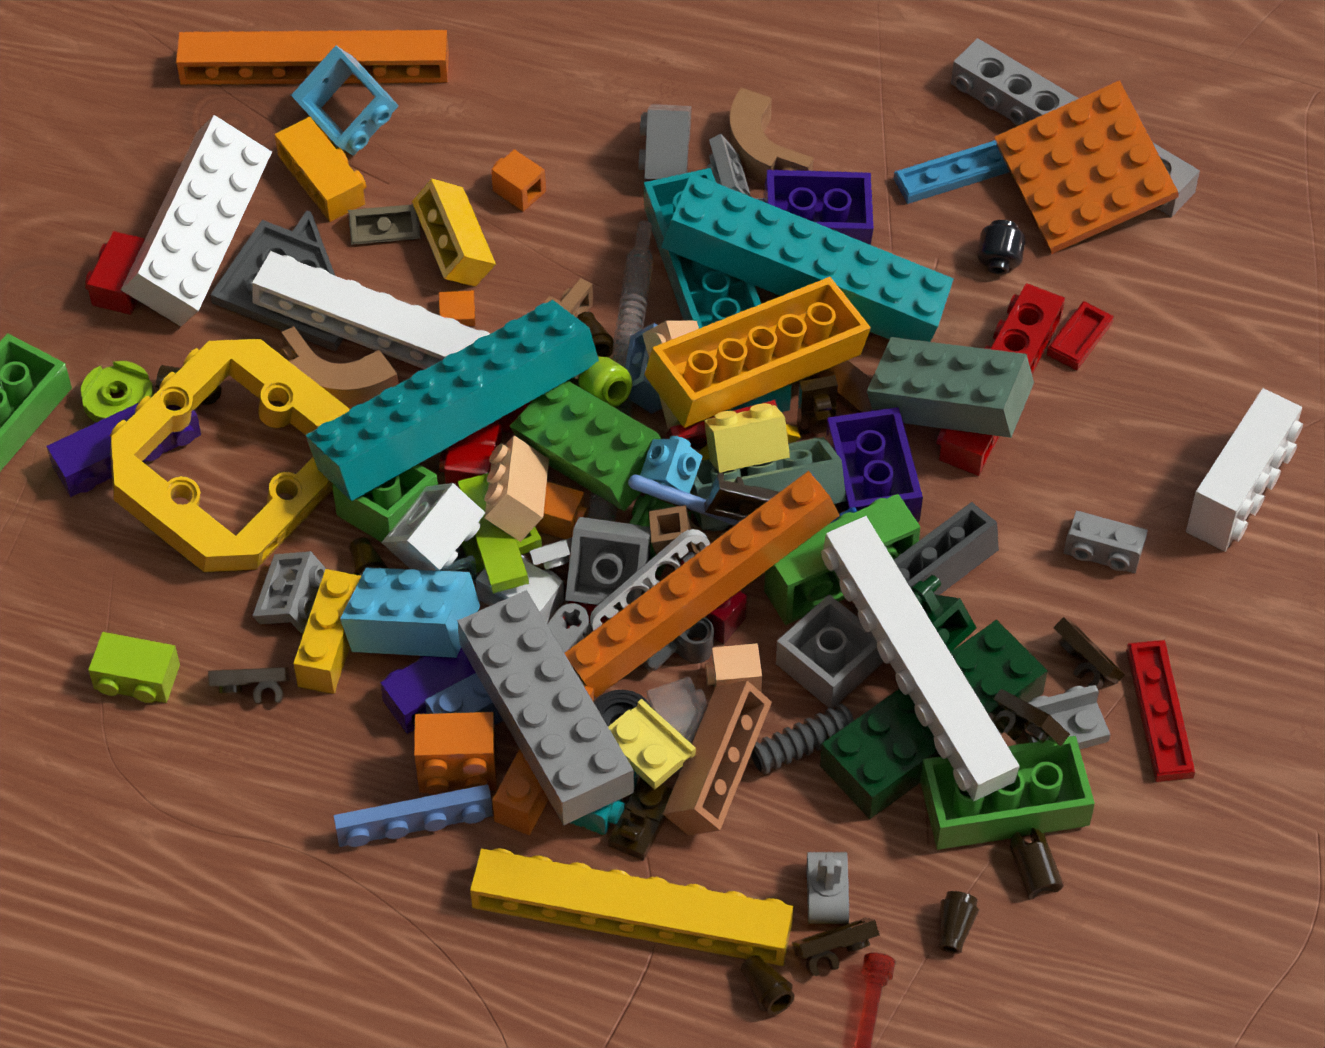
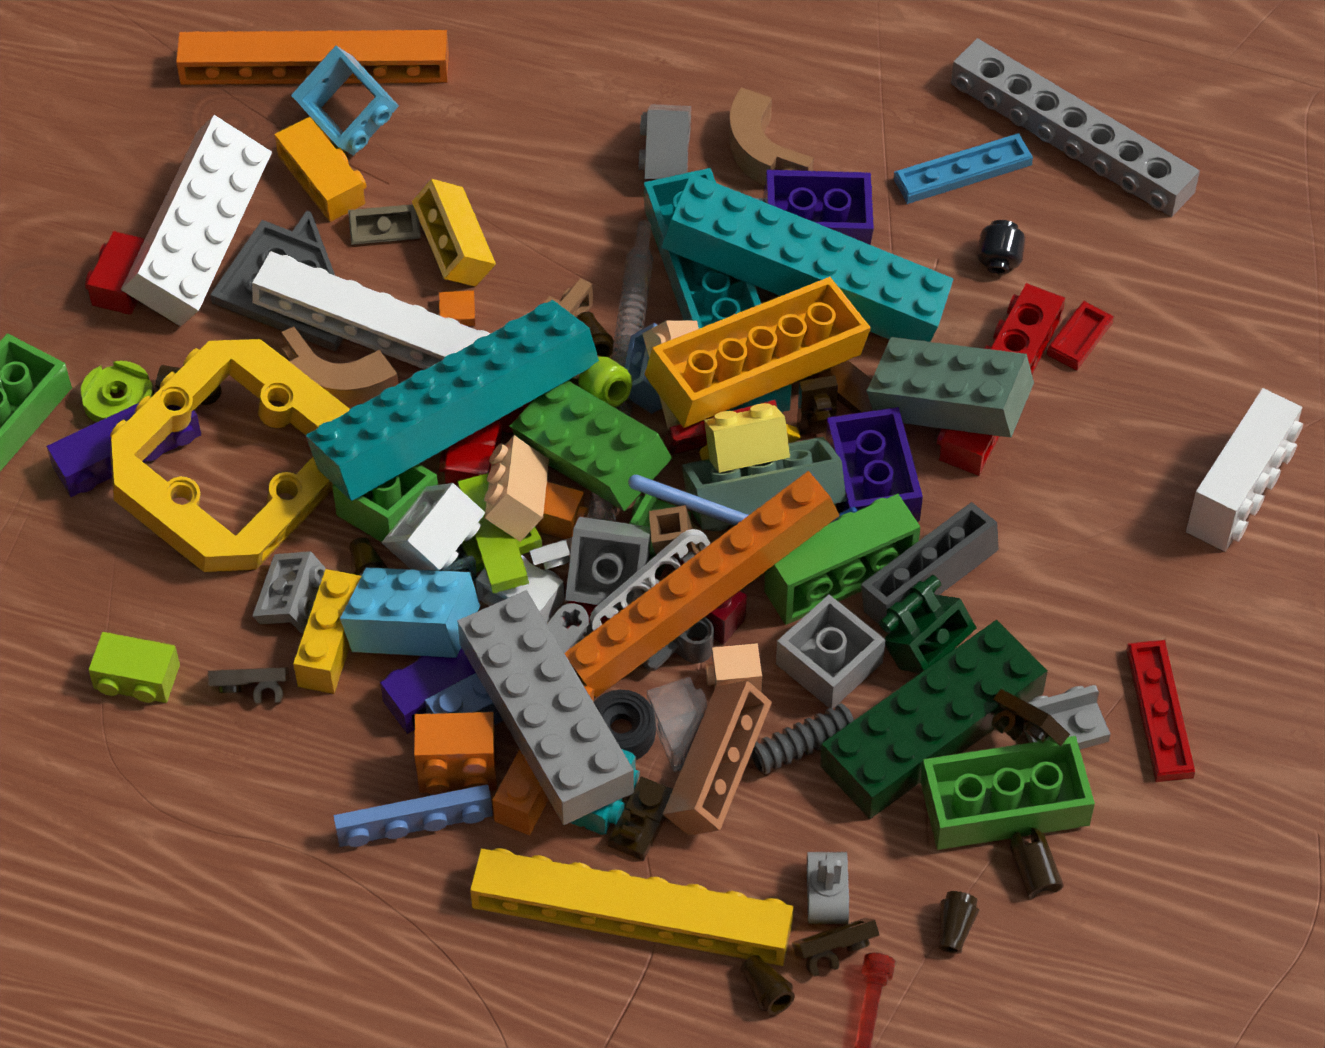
orange brick [491,149,546,212] -> none
light yellow plate [608,699,696,790] -> none
medium azure brick [640,436,703,493] -> none
dark brown plate [704,472,779,521] -> none
light grey bracket [707,134,751,197] -> none
white brick [821,516,1019,801] -> none
orange plate [994,80,1179,254] -> none
dark brown plate [1053,617,1125,690] -> none
light grey bracket [1064,510,1148,573] -> none

